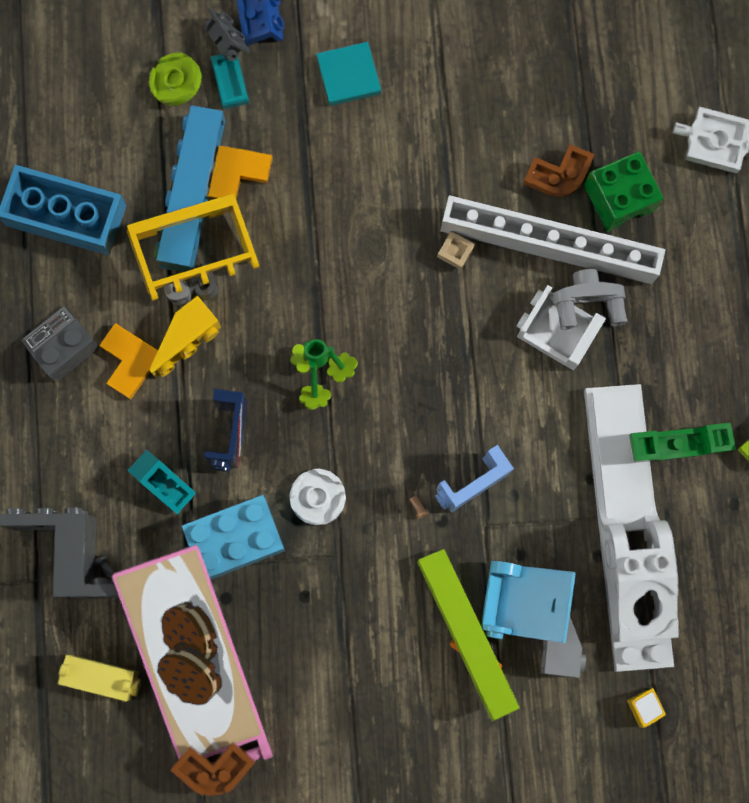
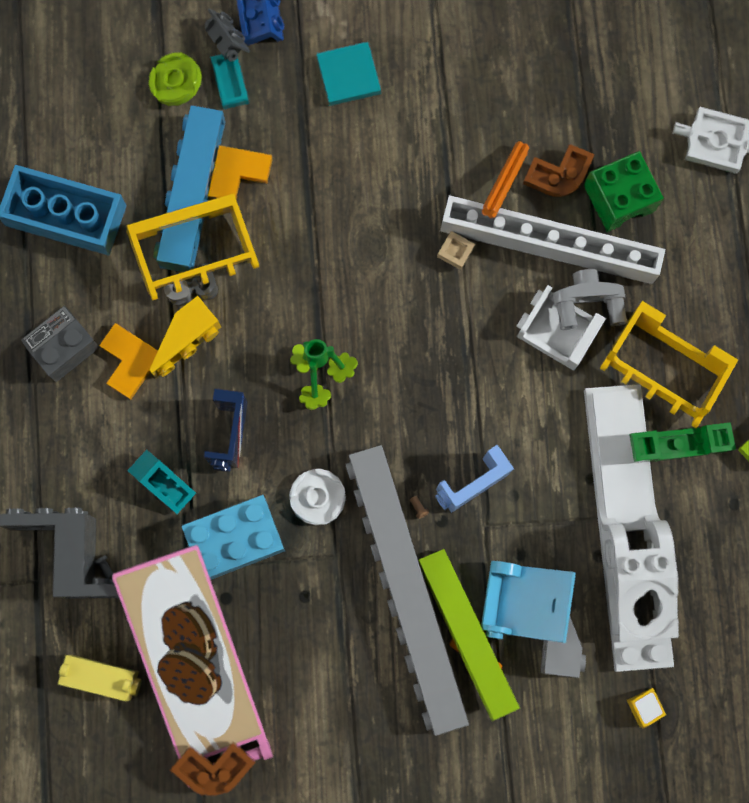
none -> light grey brick [345,445,469,736]
none -> orange axle [482,141,529,219]
none -> yellow hinge [600,301,738,428]

